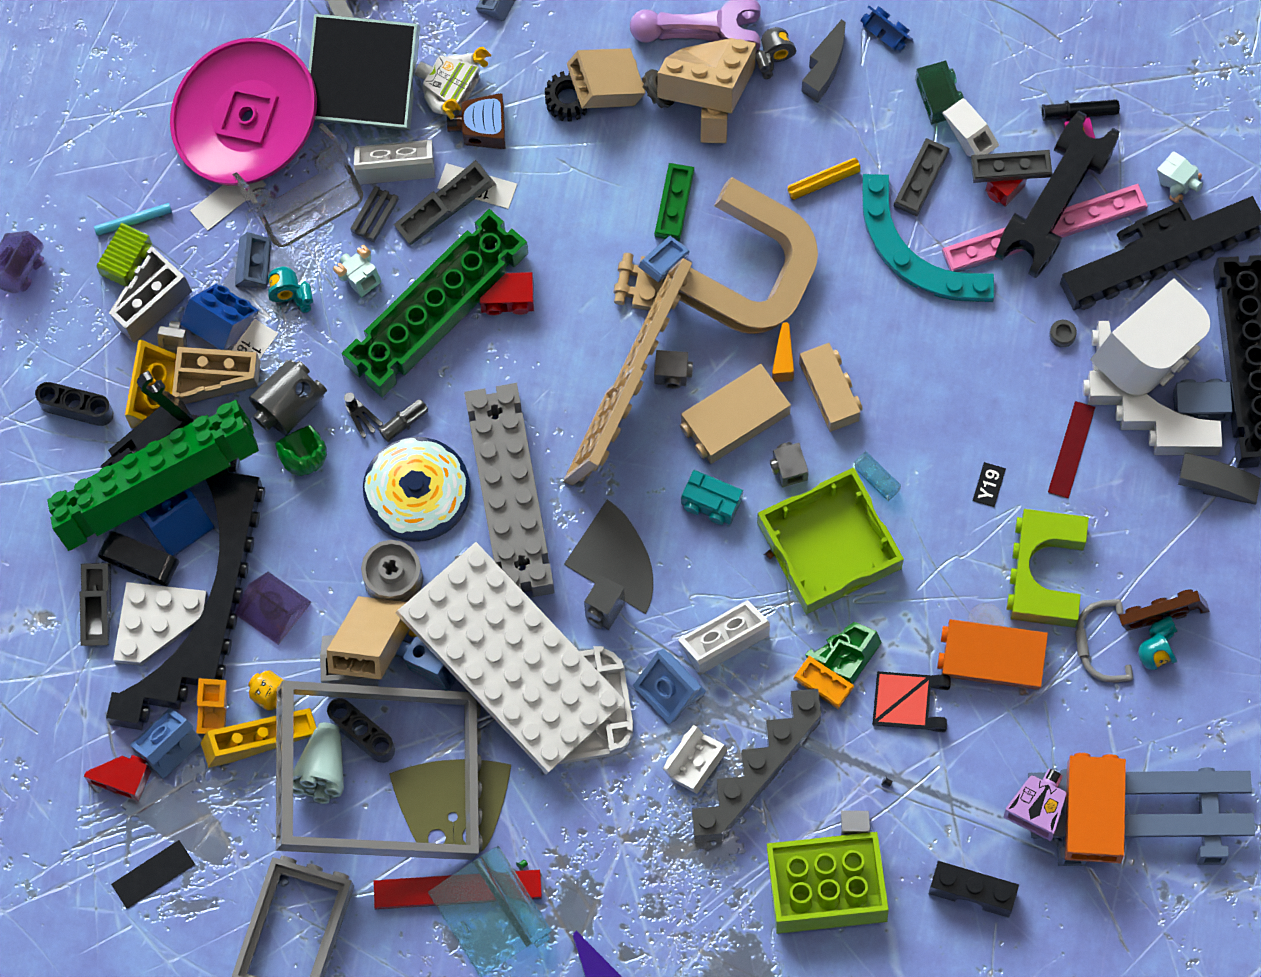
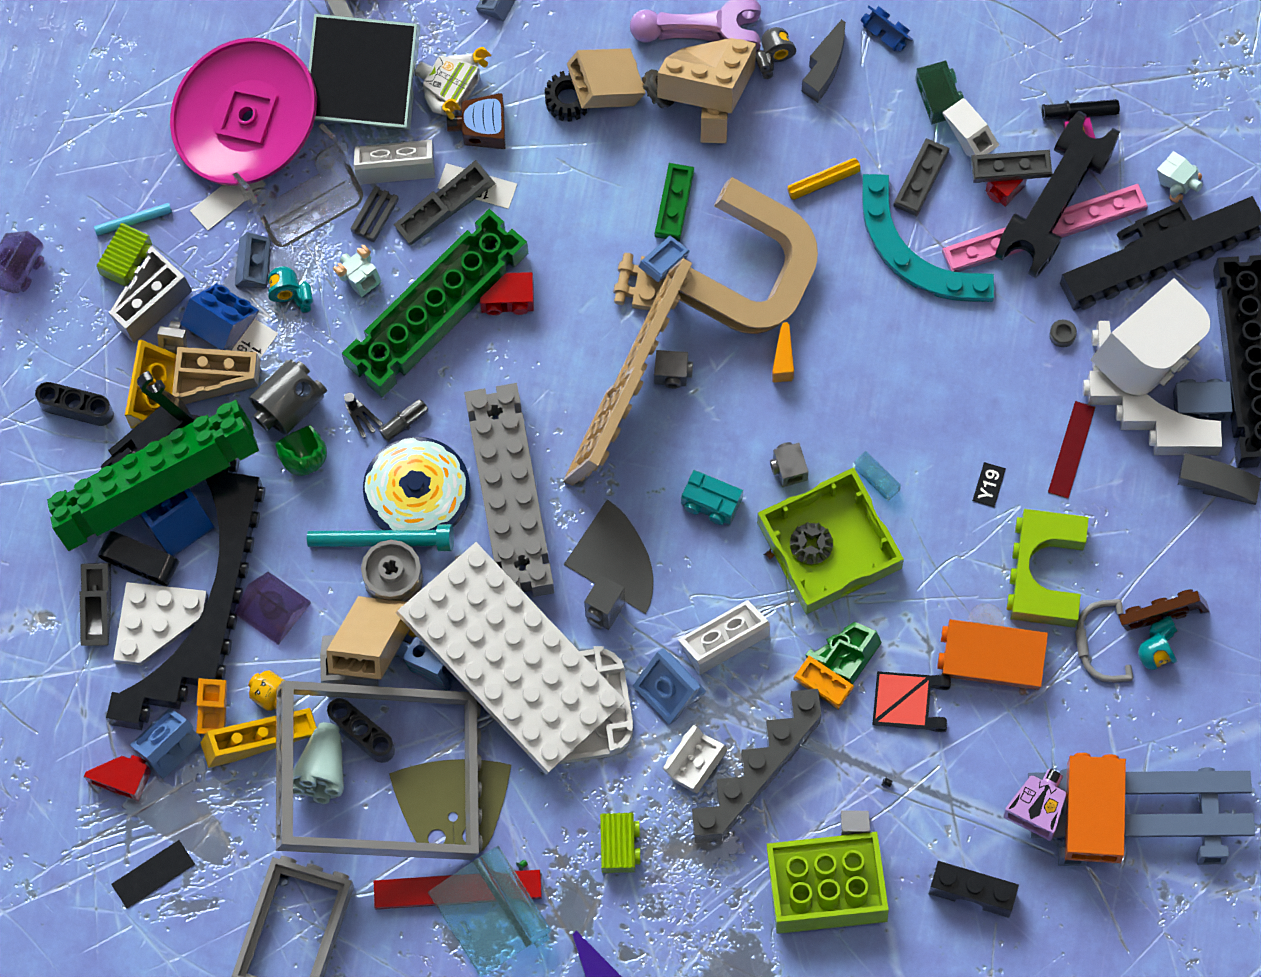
tan brick [680,364,791,464] -> none
tan brick [799,343,863,432] -> none
none -> teal piece [307,524,454,551]
none -> lime brick [600,813,640,873]
none -> dark grey gear [790,522,833,564]

